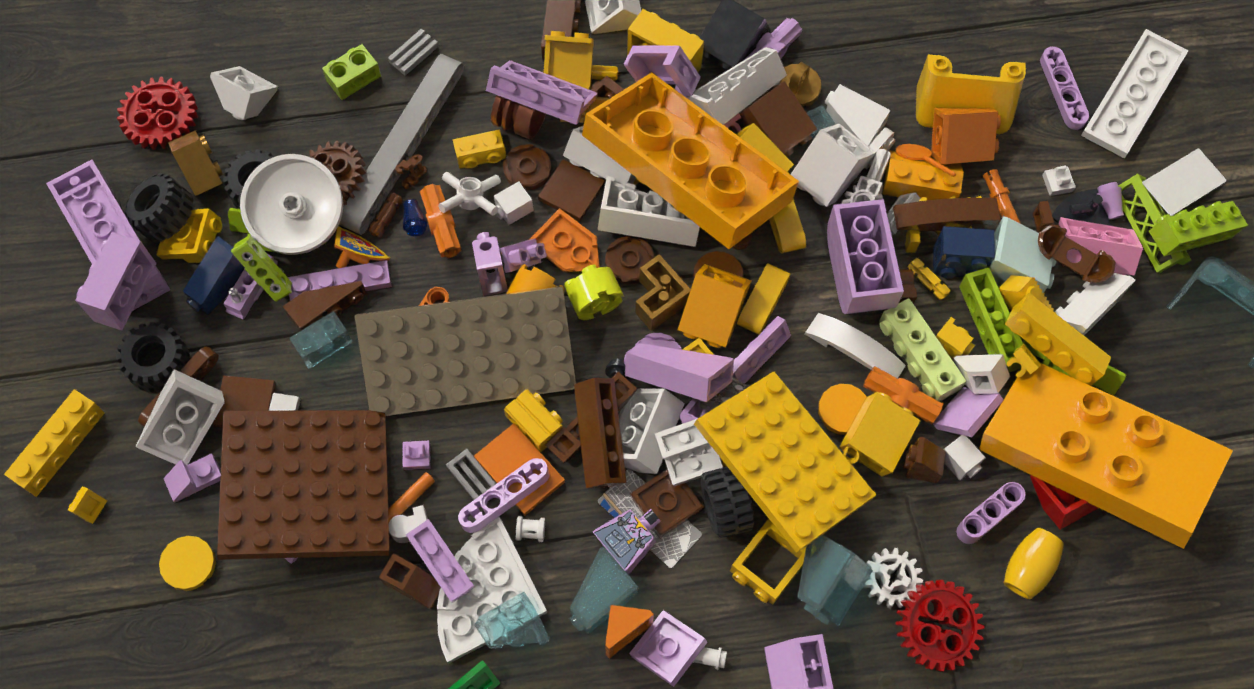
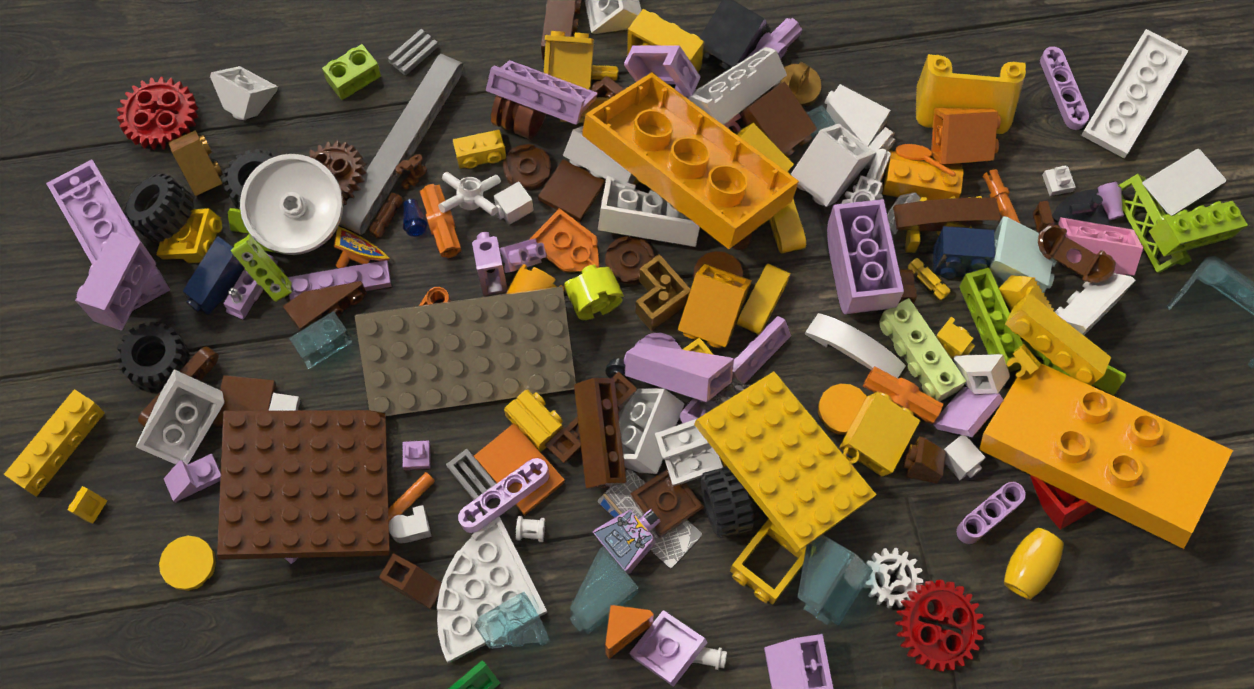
lavender plate [406,519,475,603] -> none

